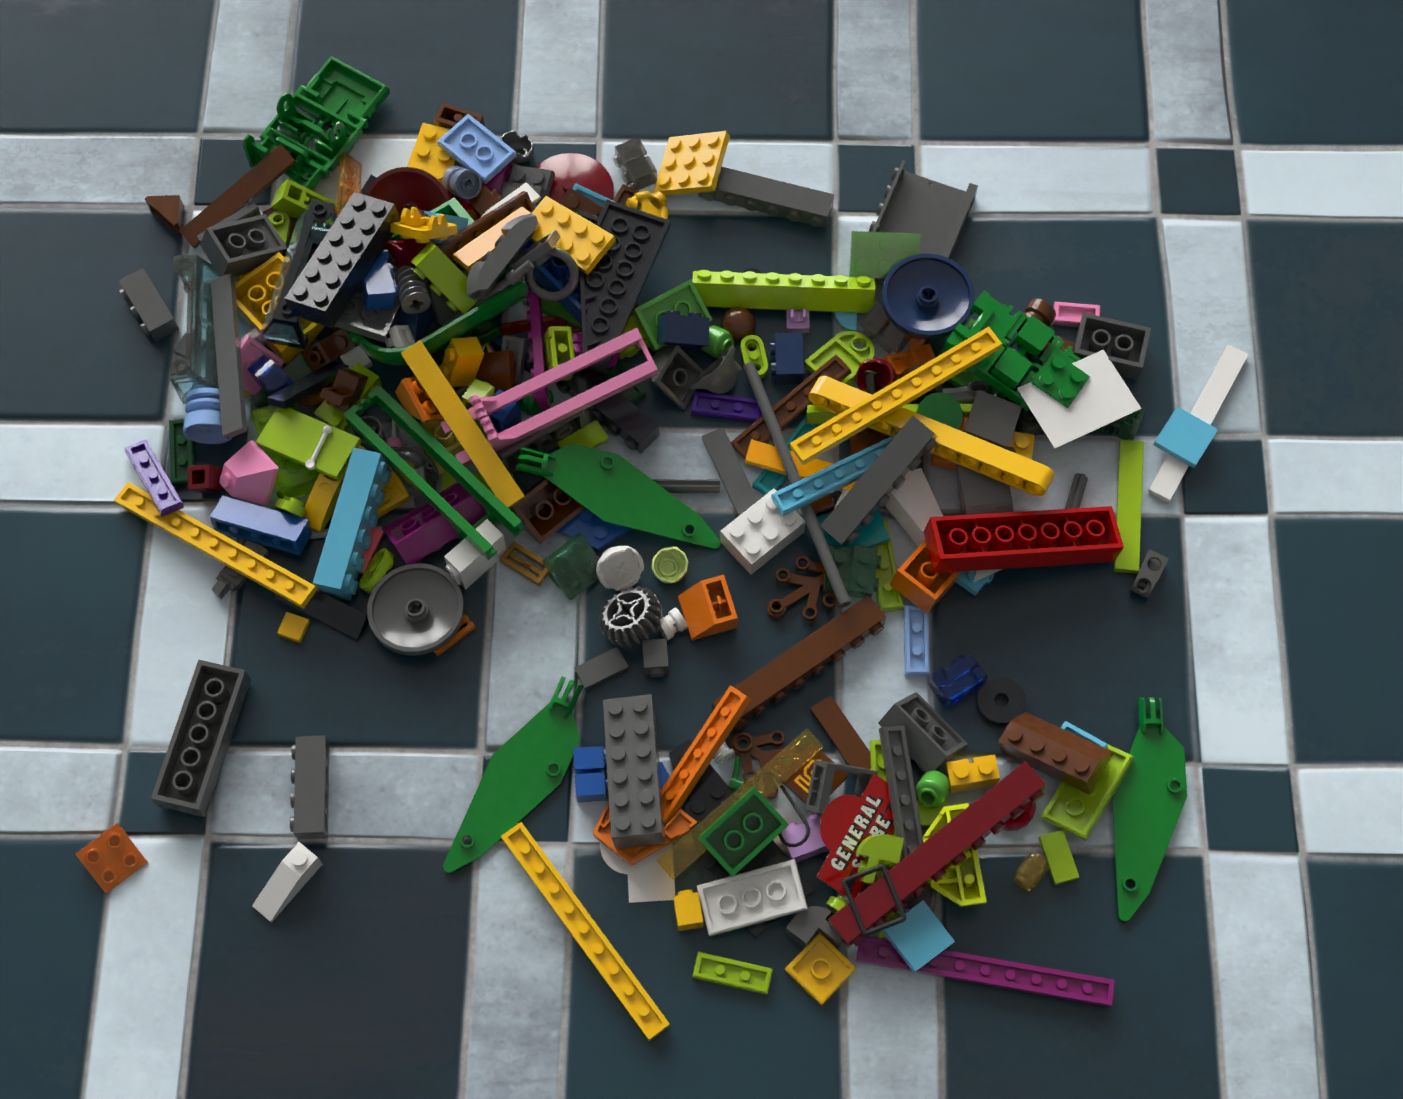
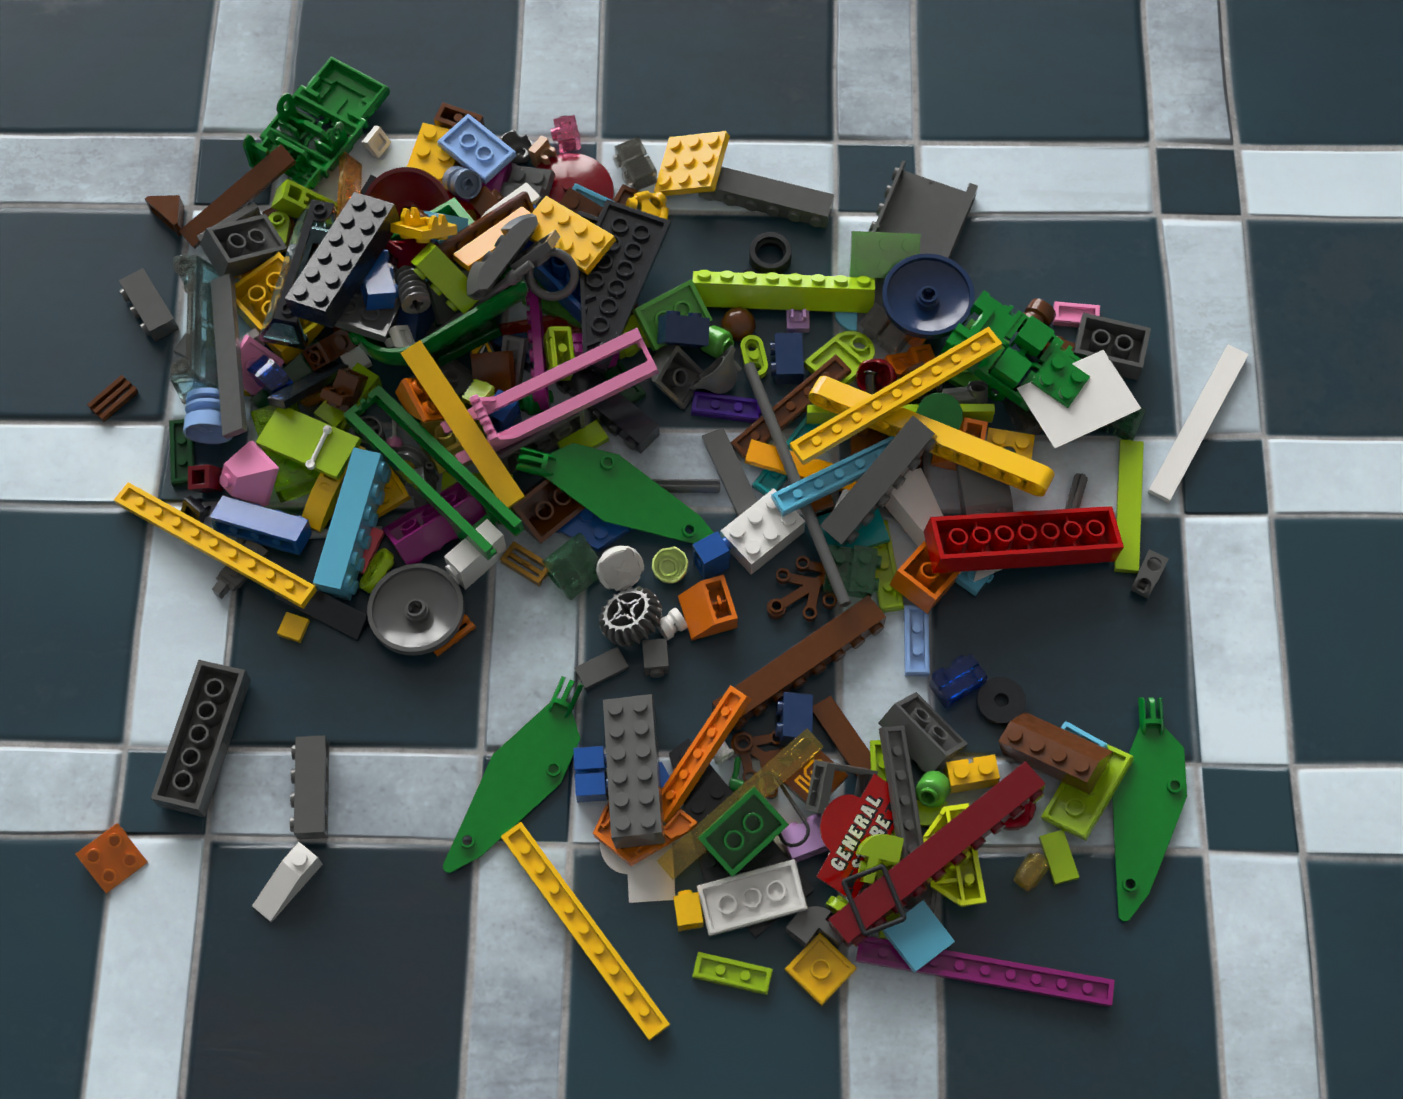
tile [124,440,184,517] -> none
lime plate [274,495,307,518] -> none
yellow piece [439,337,484,387] -> none
dark grey tile [963,390,1022,450] -> none
medium azure tile [1153,406,1218,468] -> none
none -> reddish brown tile [87,375,139,422]
none -> black tile [181,495,211,524]
none -> white tile [361,126,392,158]
none -> medium nougat tile [528,136,557,167]
none -> clear pink brick [550,115,581,153]
none -> blue brick [692,531,731,580]
none -> black tyre [749,232,792,274]
none -> dark blue brick [775,692,813,749]

